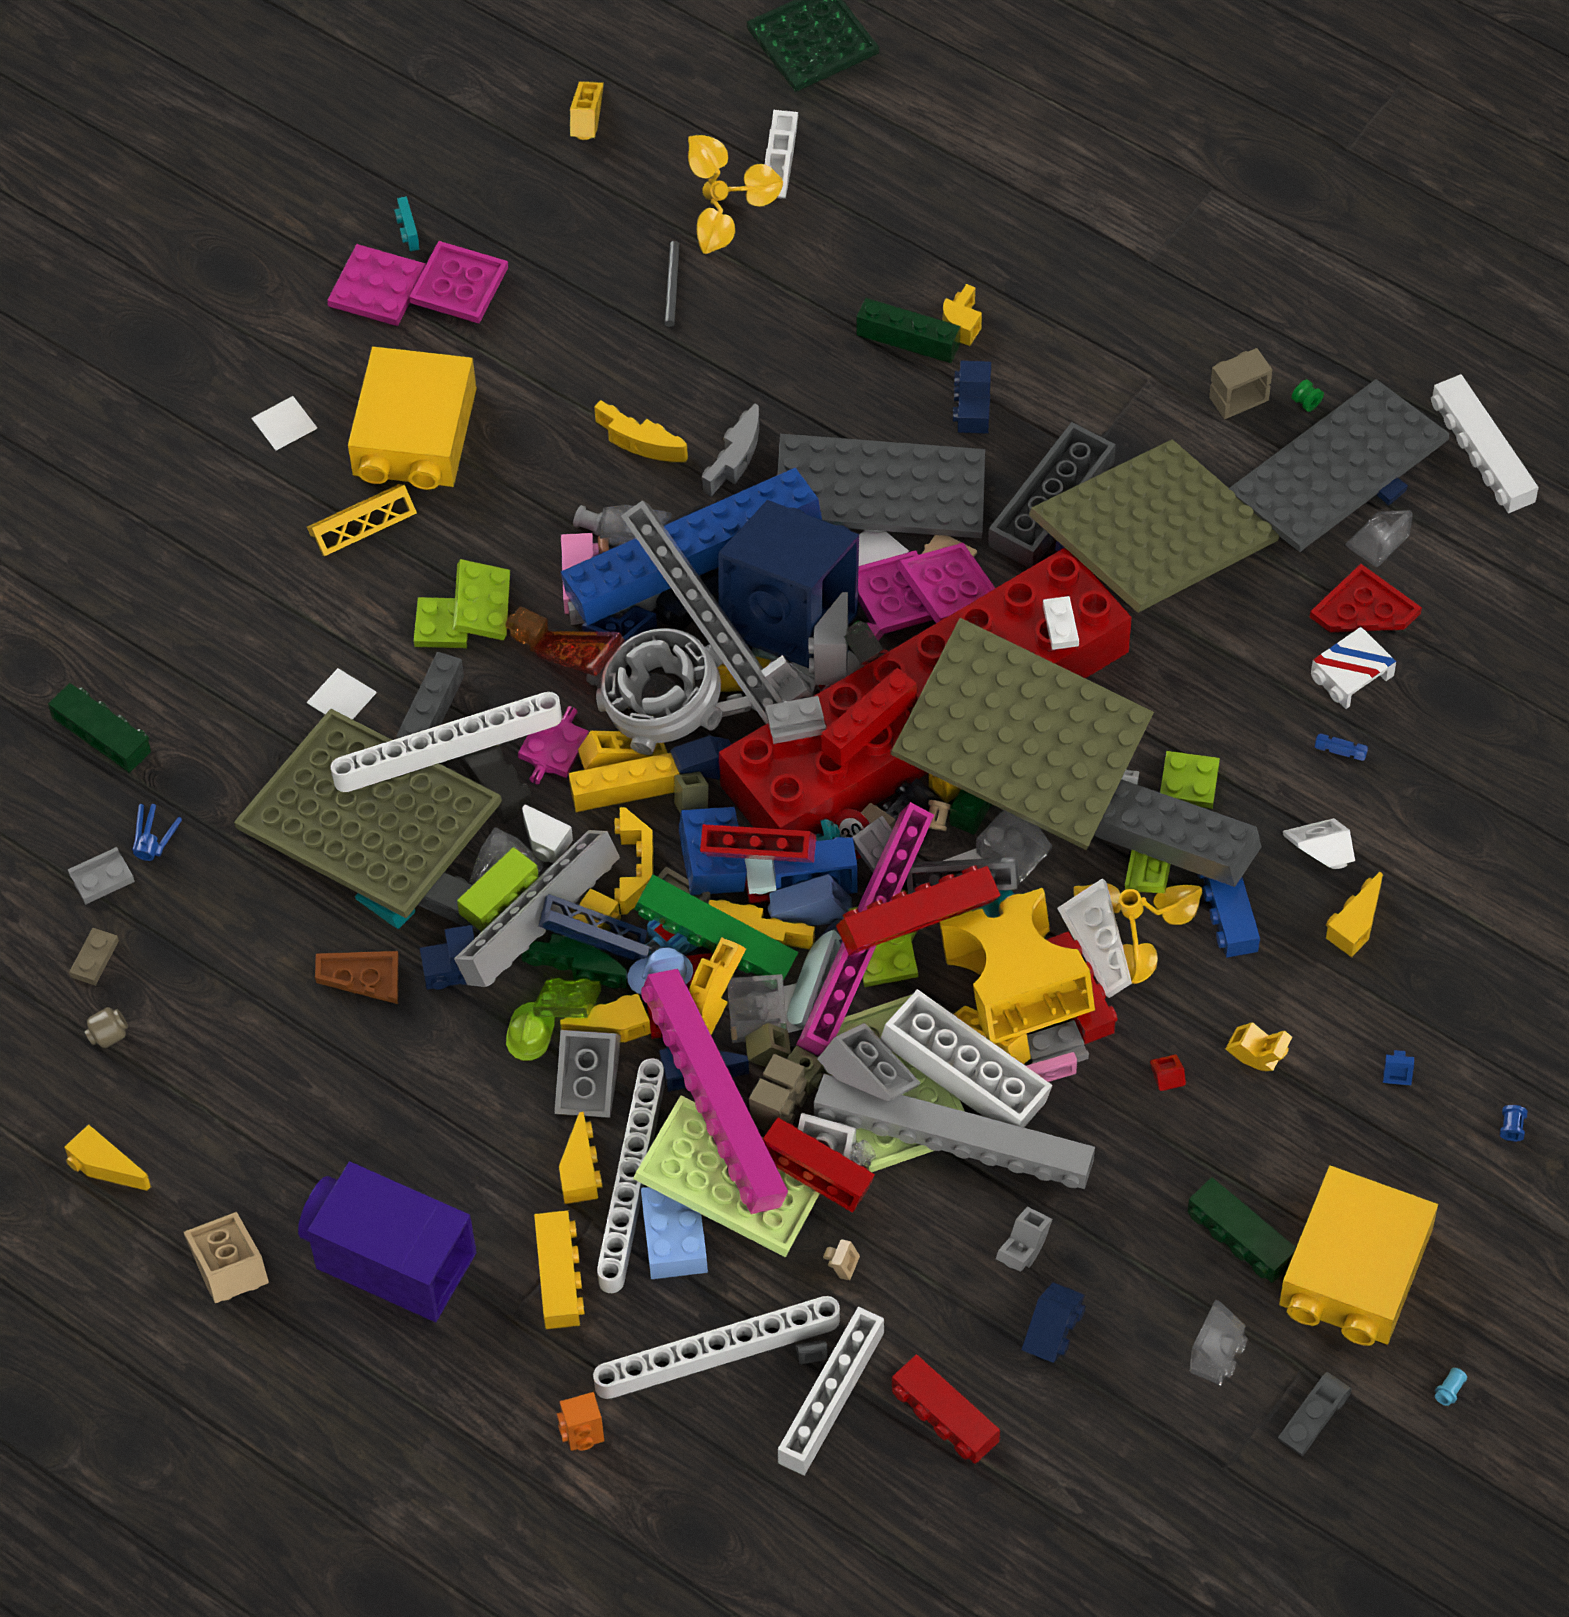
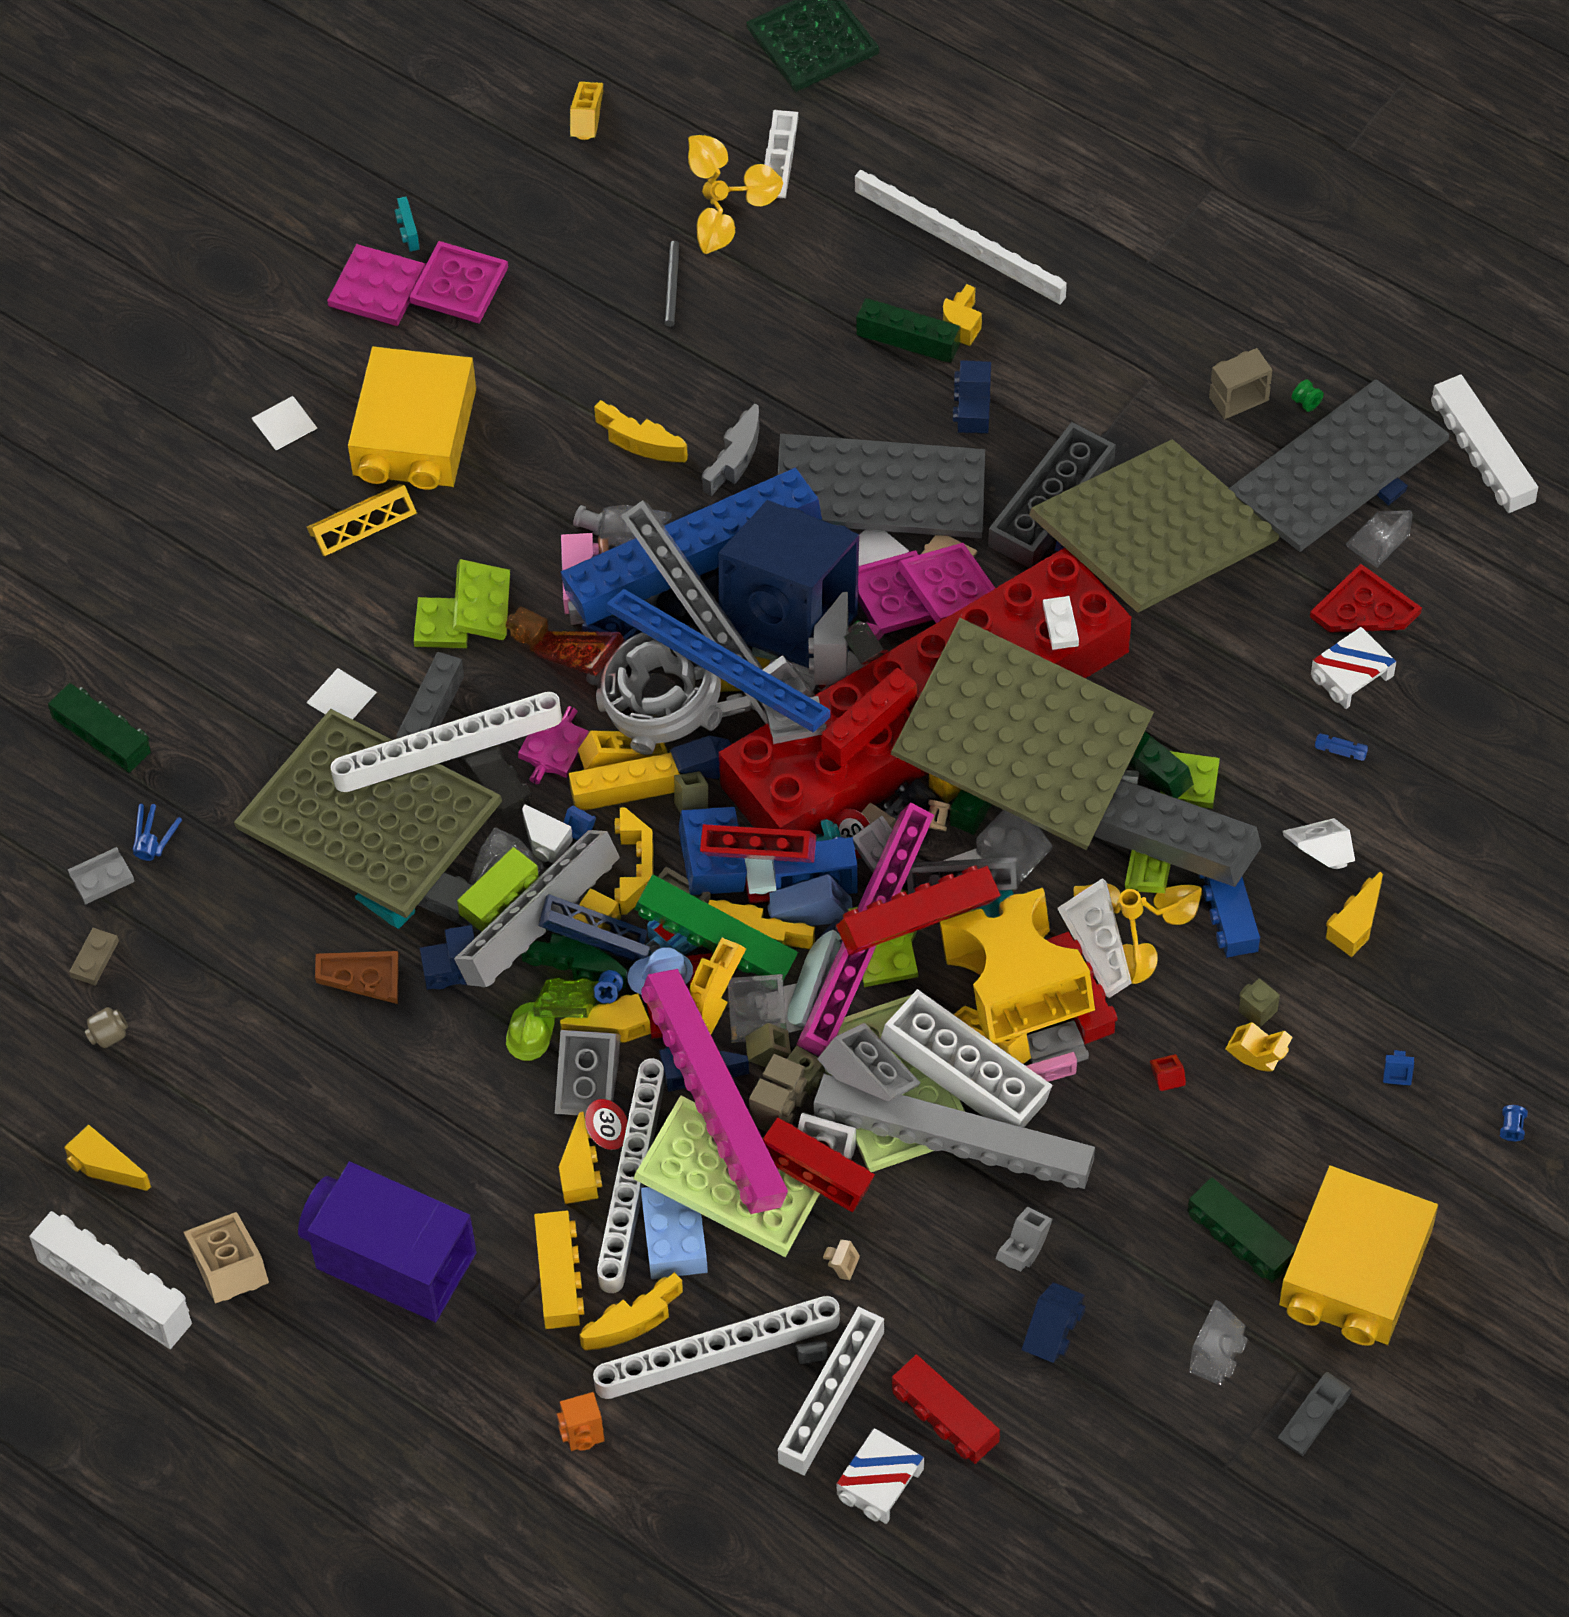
clear plate [850,1140,876,1166] -> none
medium azure pin [1435,1368,1467,1406] -> none
none -> white brick [29,1211,192,1349]
none -> blue tile [563,805,596,840]
none -> yellow slope [580,1272,683,1350]
none -> sticker [585,1099,628,1150]
none -> blue bush [594,970,623,1004]
none -> blue plate [606,589,830,733]
none -> panel [837,1428,924,1524]
none -> white plate [855,170,1066,304]
none -> dark green brick [1129,732,1194,799]
none -> olive brick [1239,978,1280,1028]

